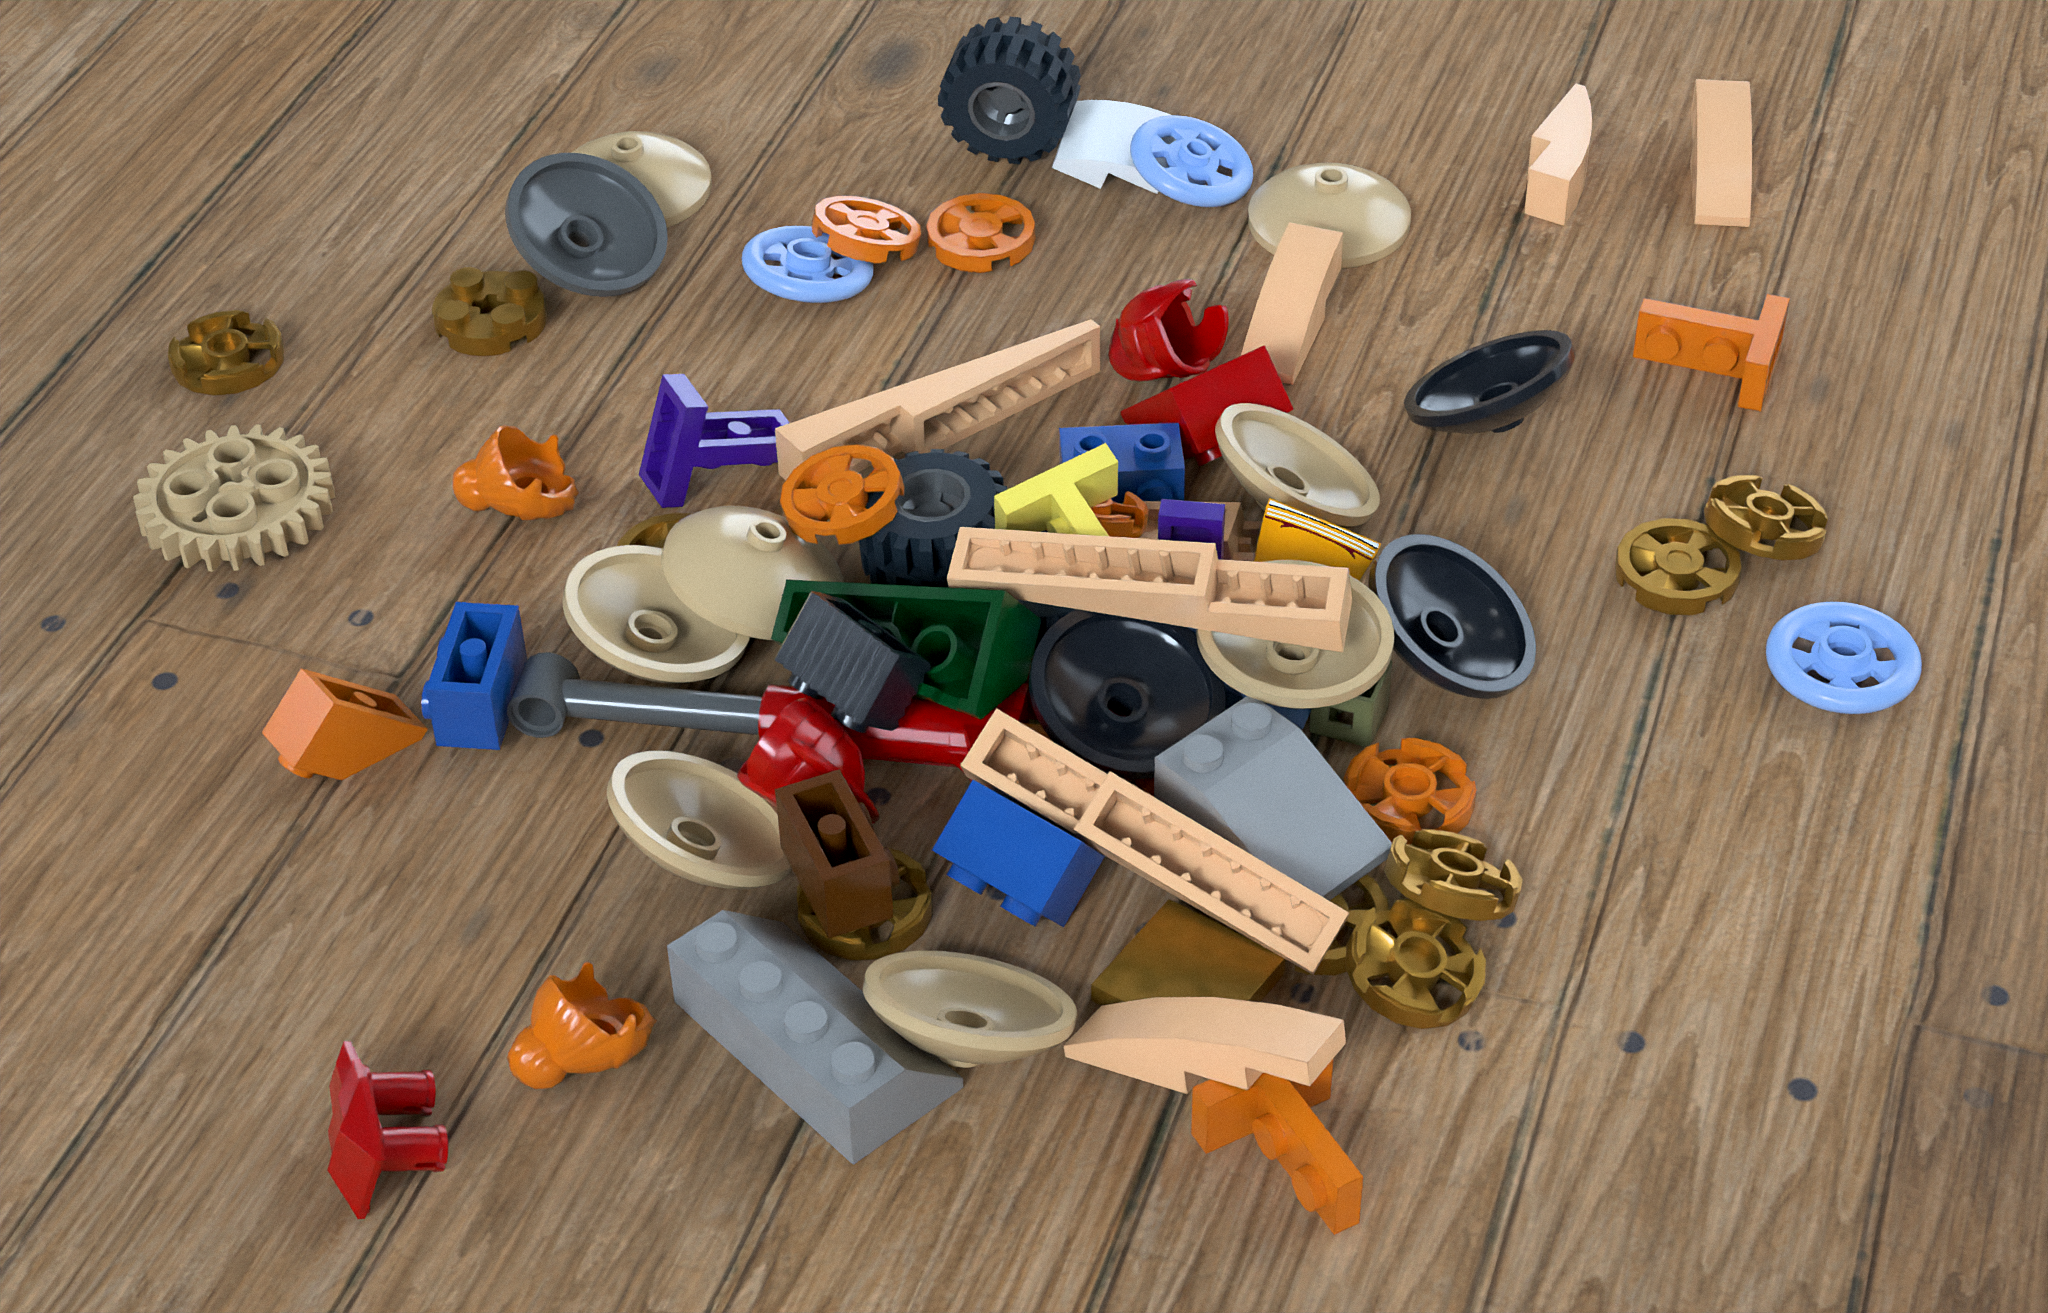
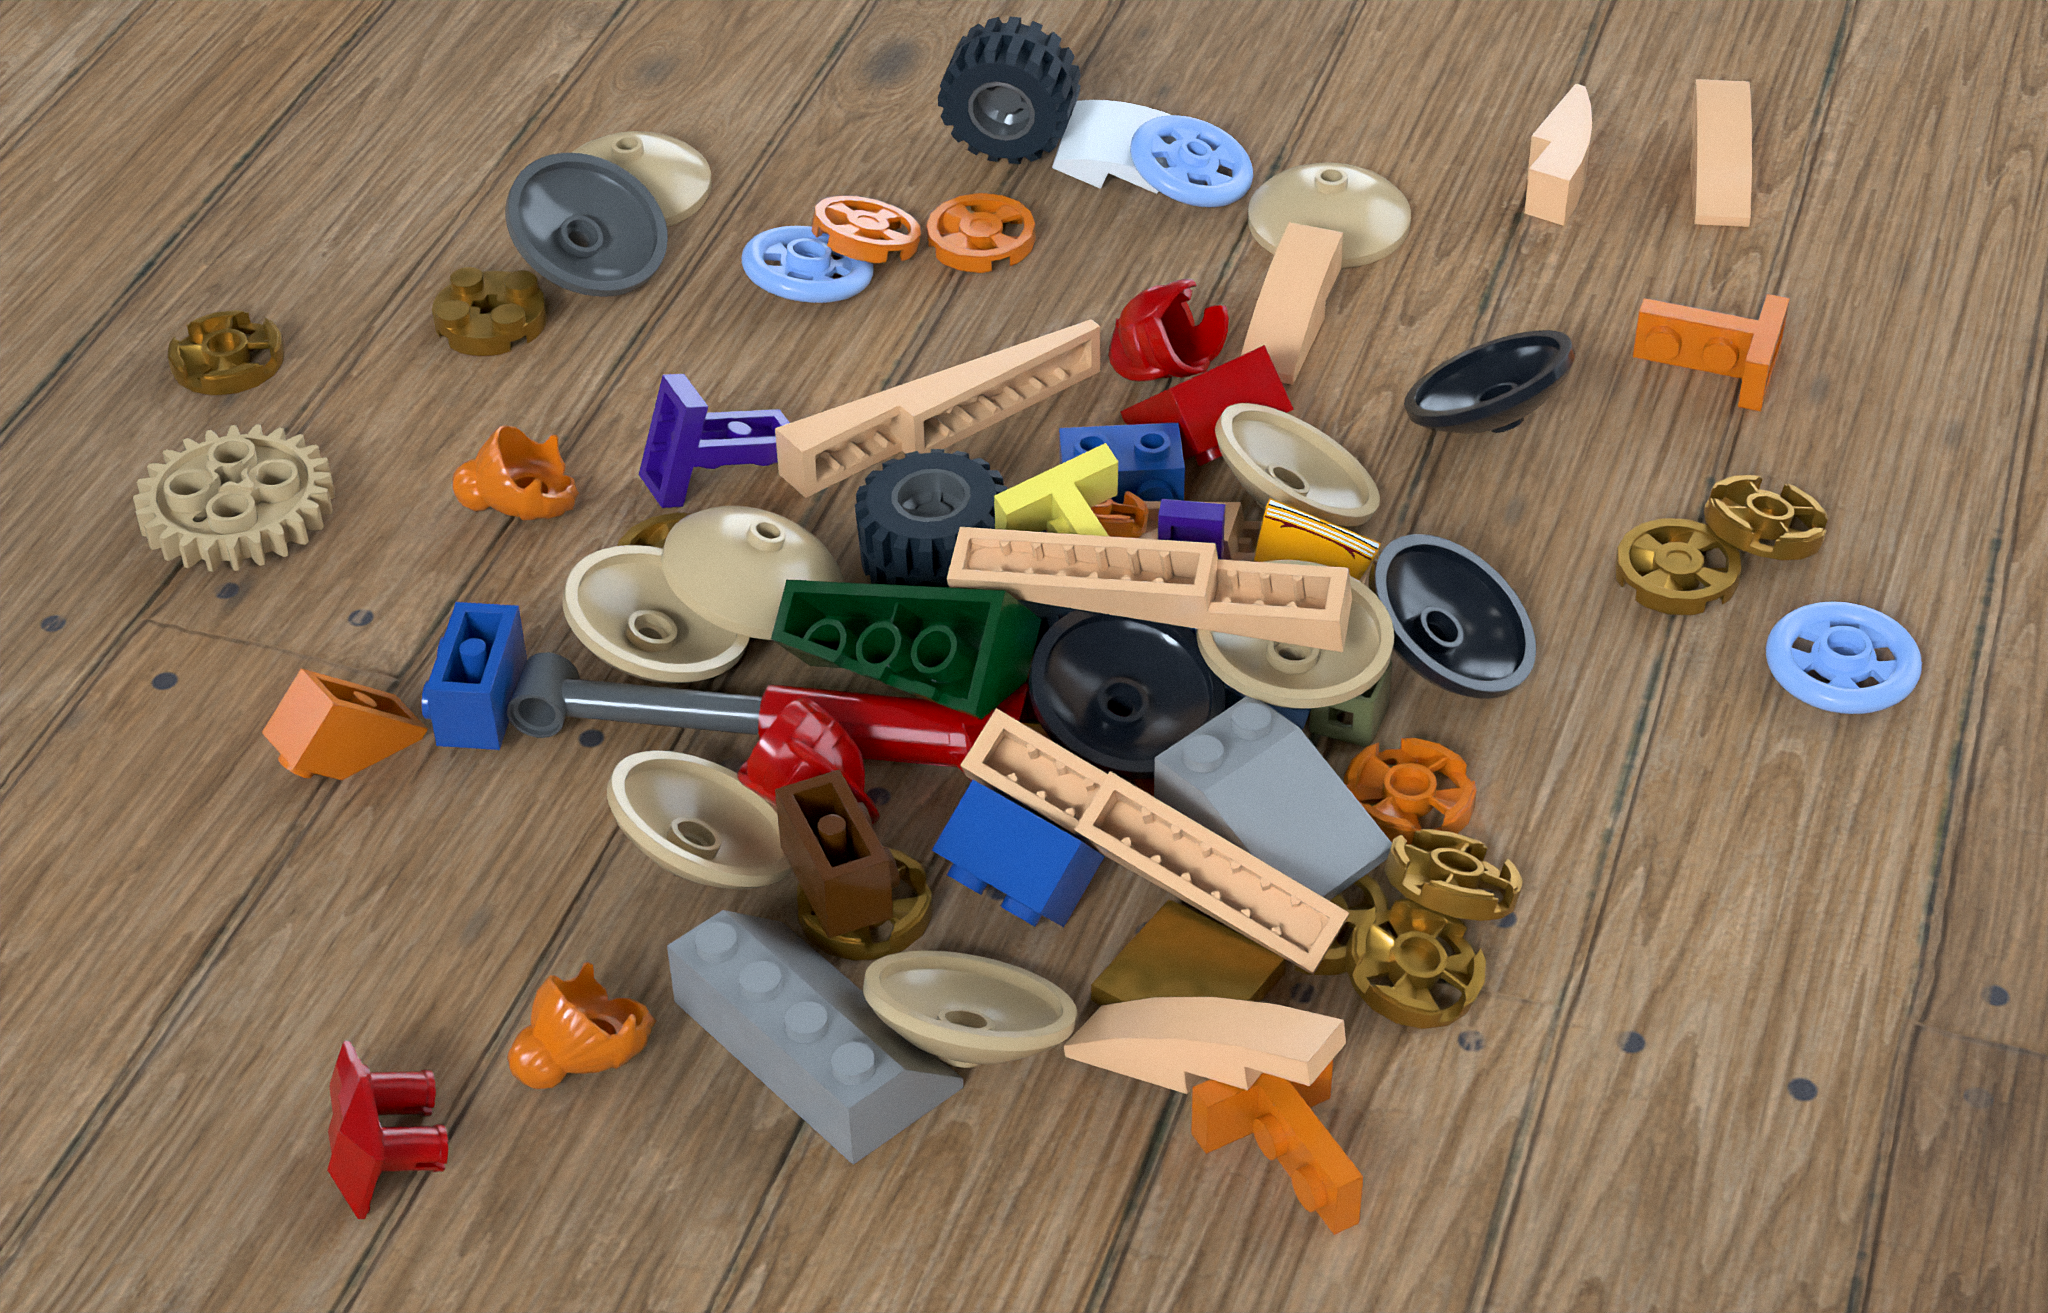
black brick [774,590,931,733] -> none
orange piece [780,444,905,545] -> none

